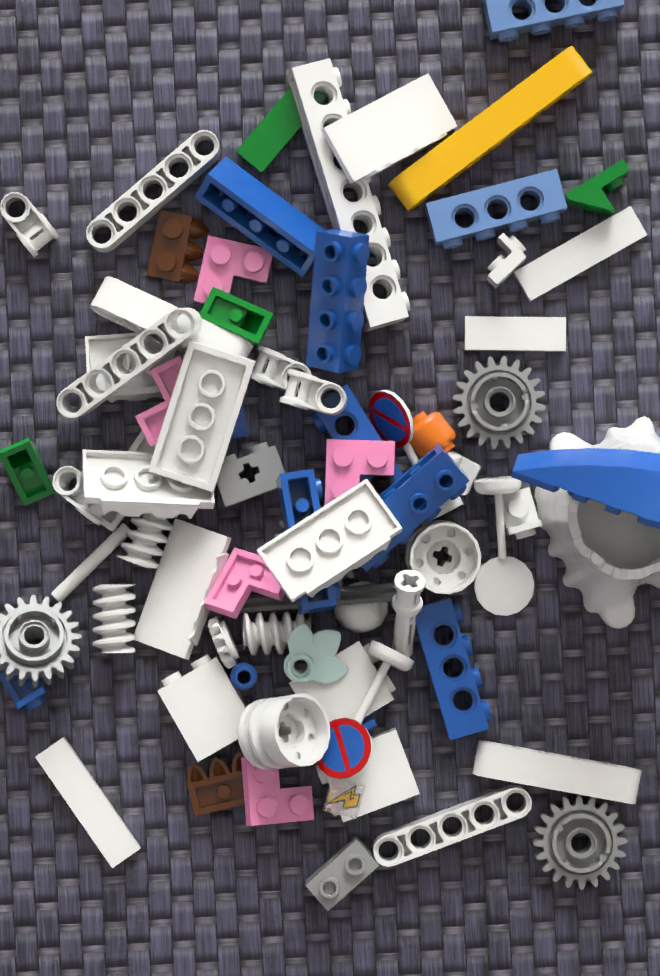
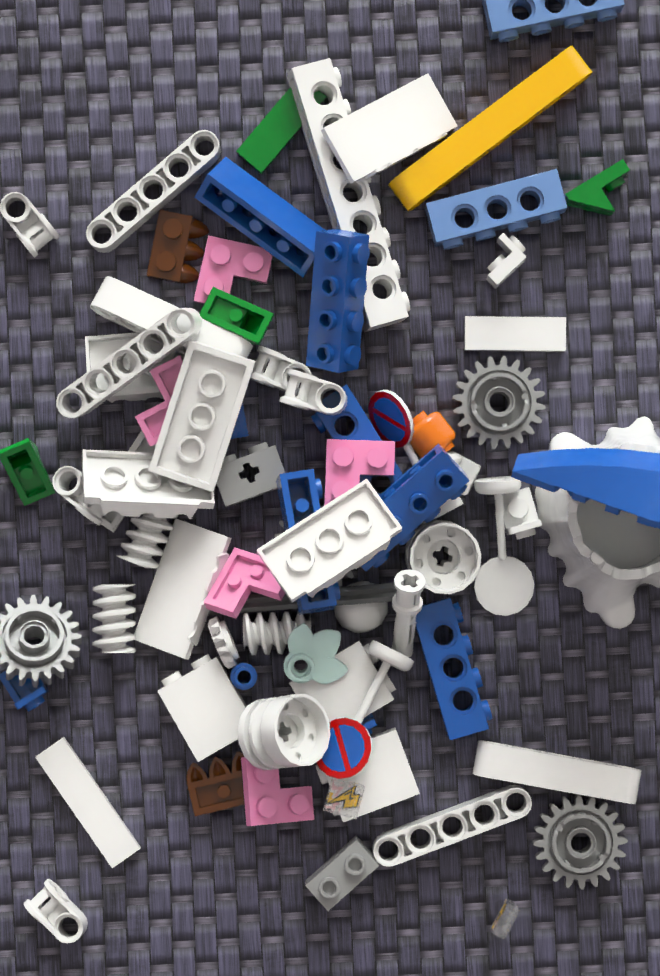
white bar [51,522,131,602] -> none
white tile [513,206,647,302] -> none
none -> white piece [24,879,88,944]
none -> clear tile [490,898,520,939]

